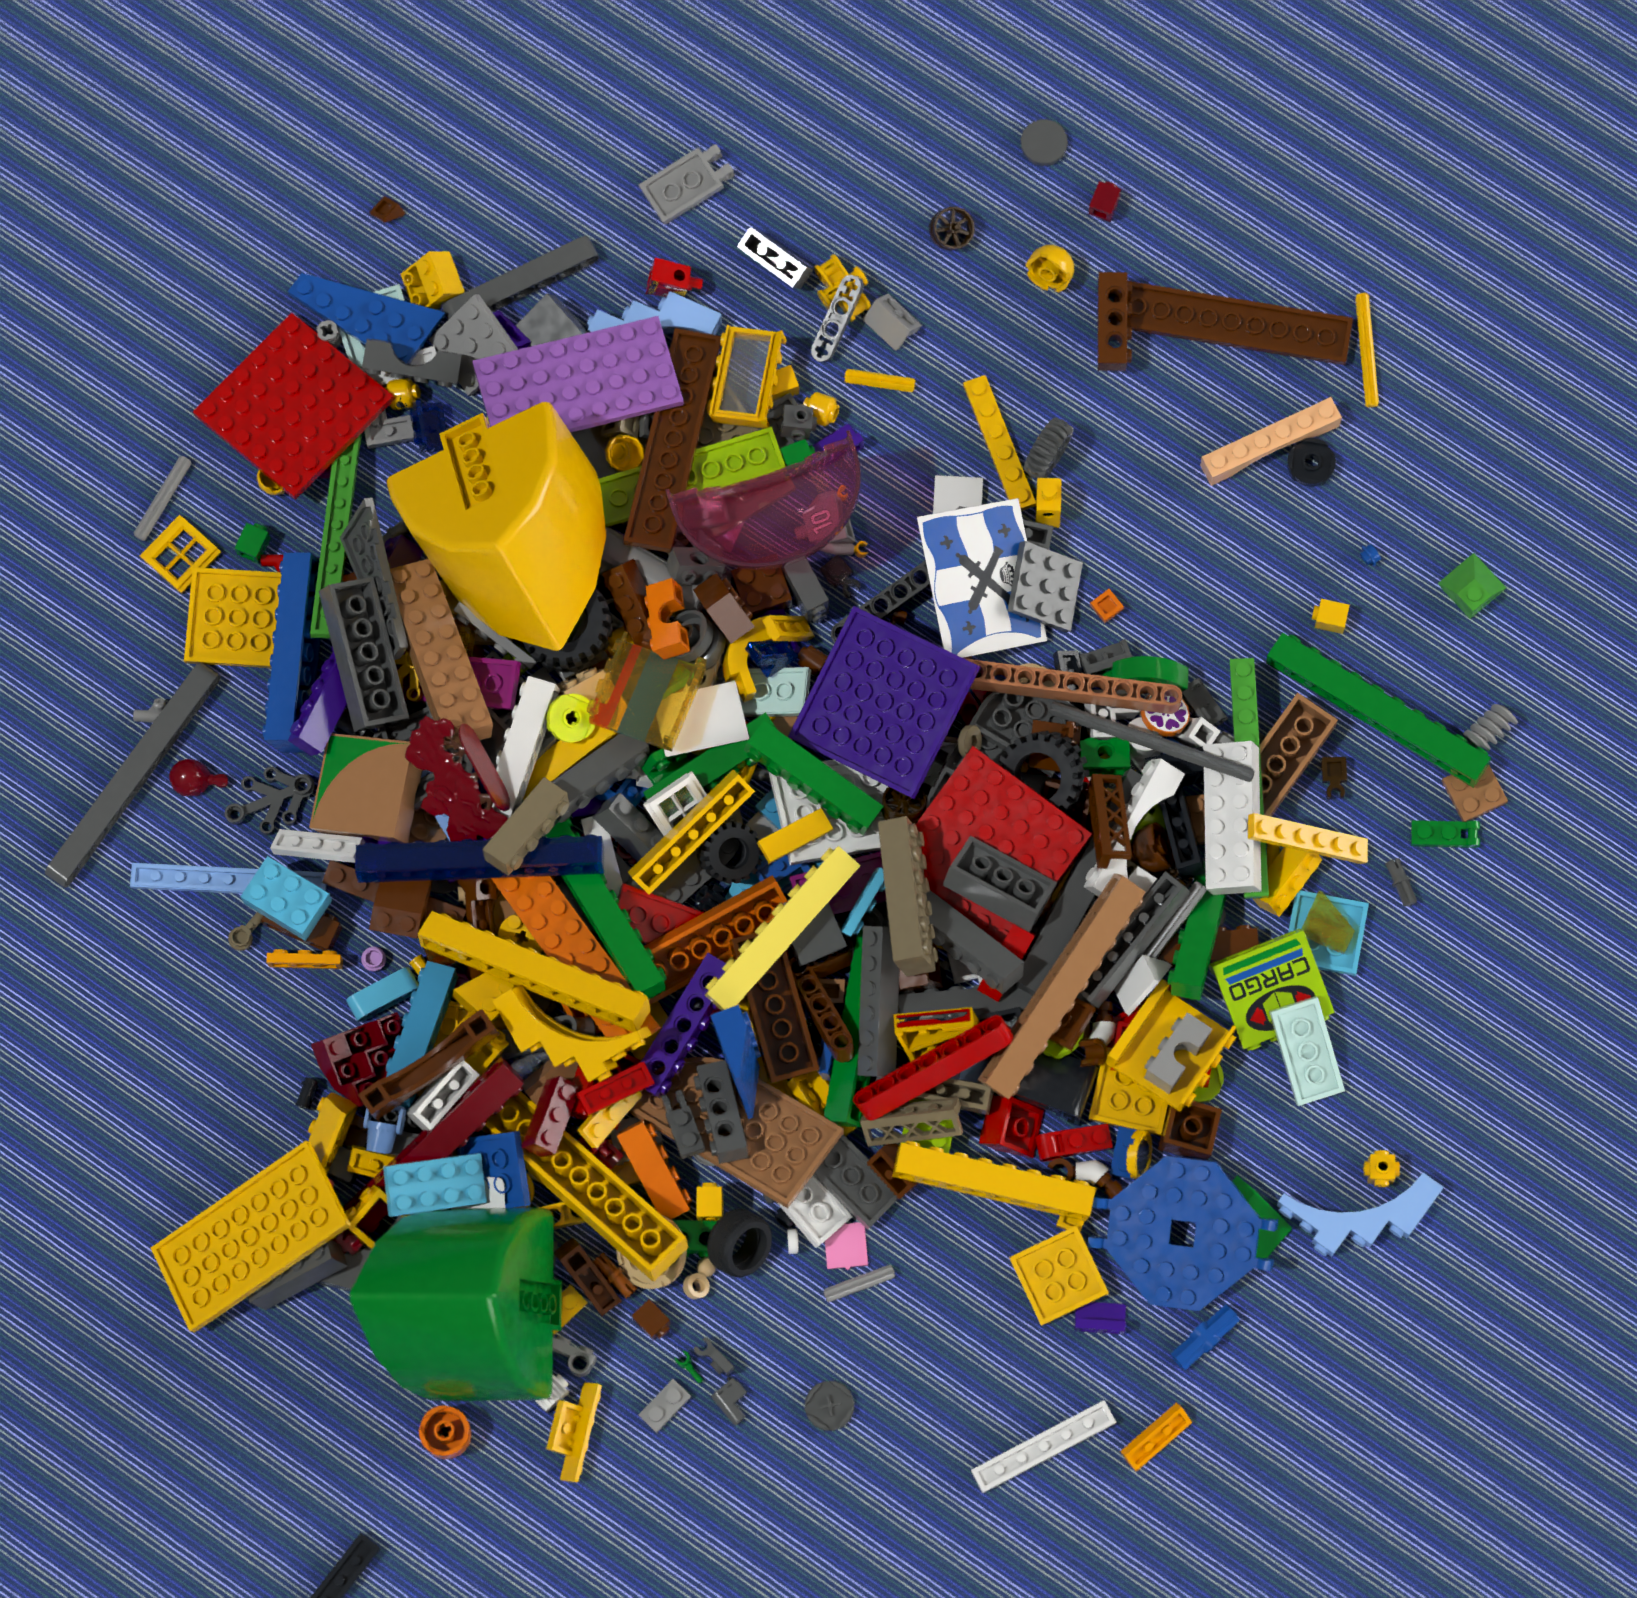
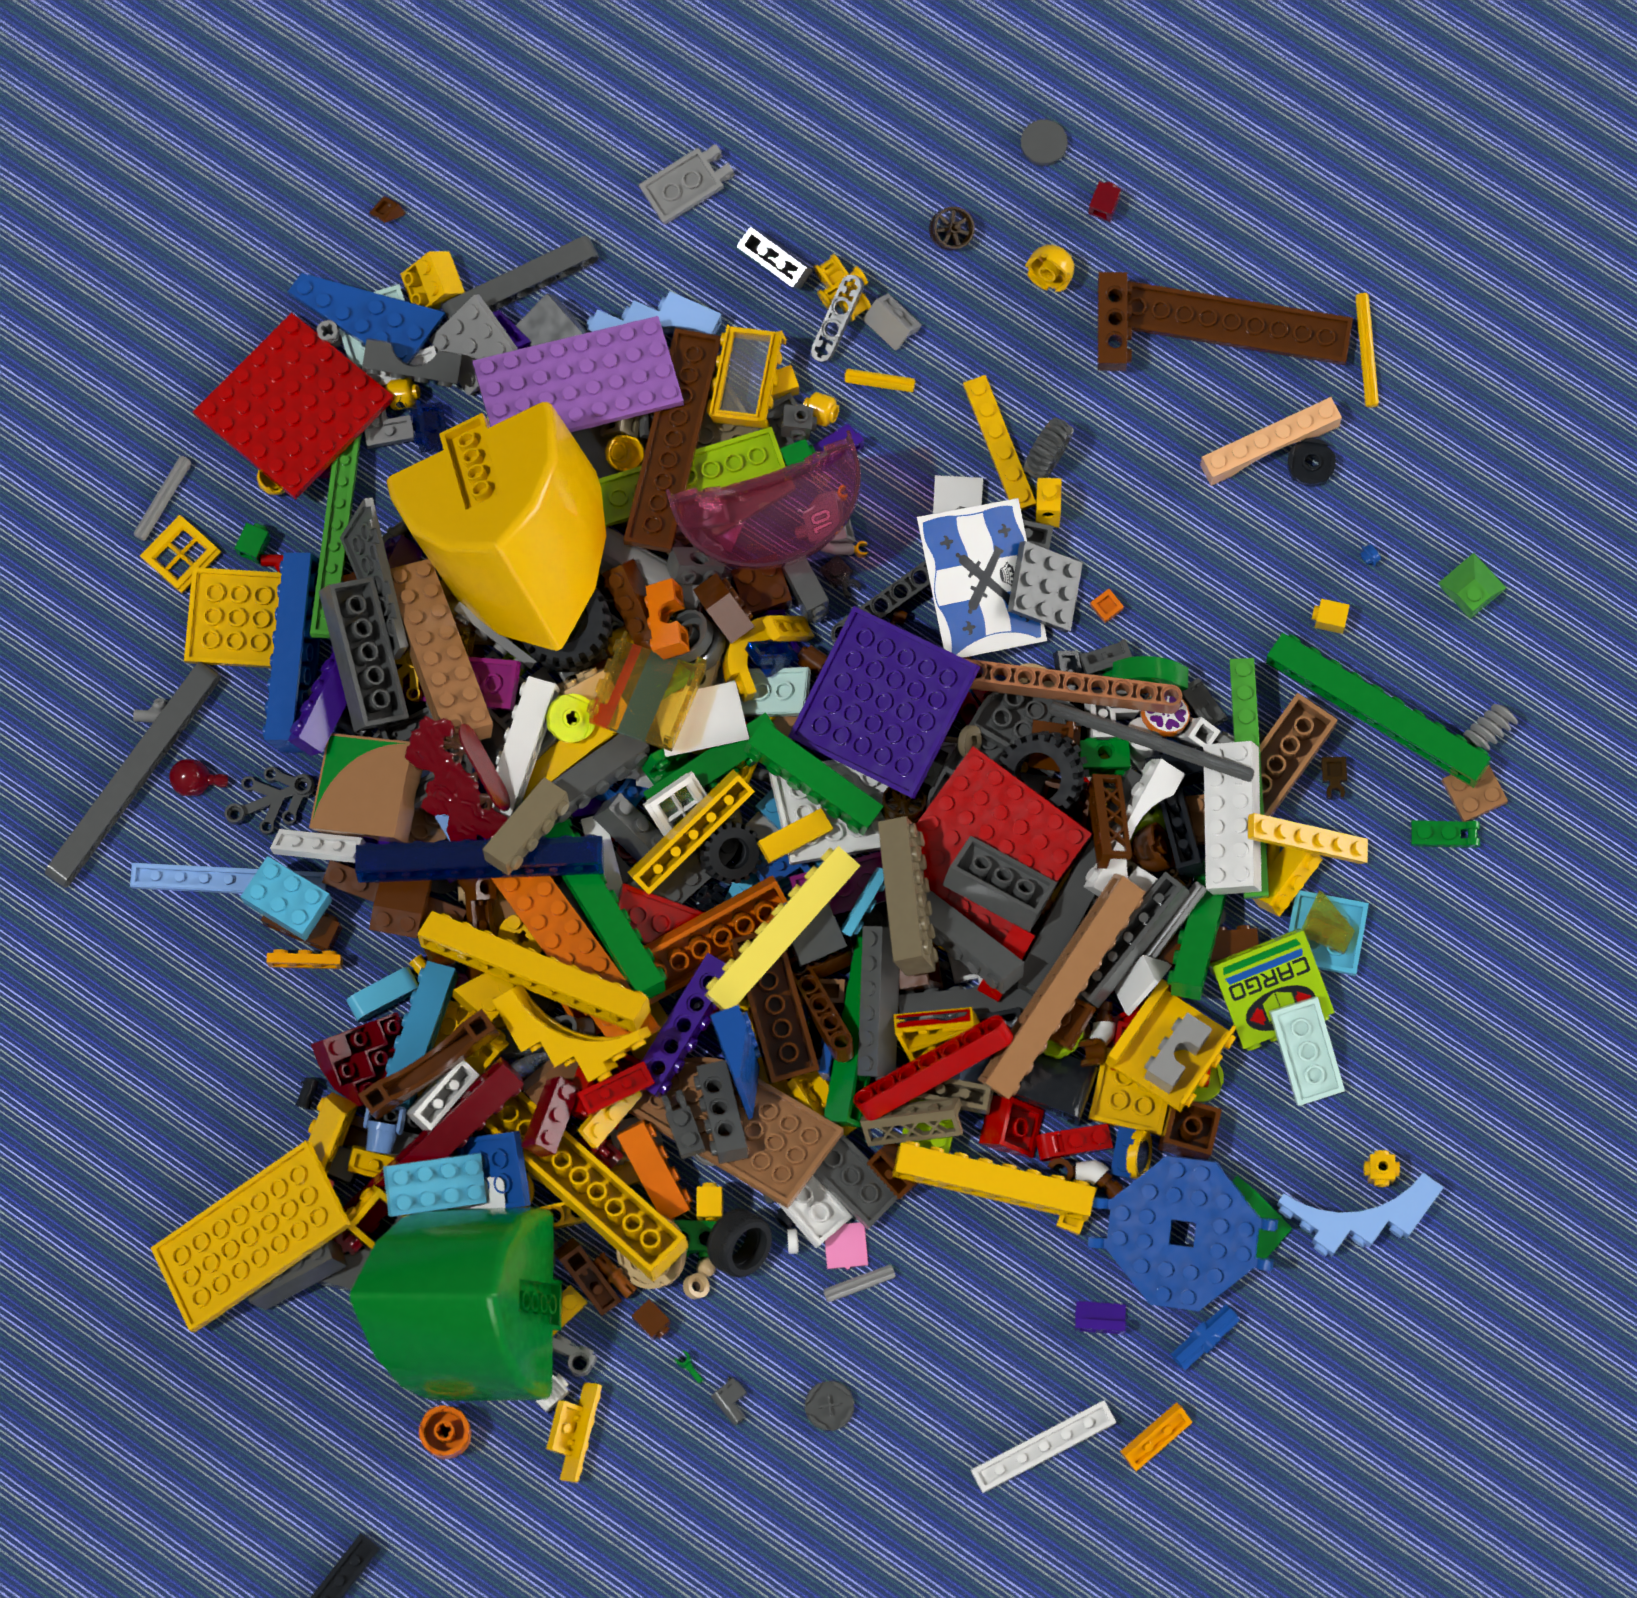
dark tan plate [228,912,263,951] -> none
lavender plate [361,947,386,972] -> none
light grey plate [638,1379,691,1433] -> none
red torso [646,258,703,297] -> none
dark grey plate [694,1337,735,1377] -> none
yellow plate [1009,1225,1109,1326] -> none
dark grey axle [1385,858,1417,907] -> none

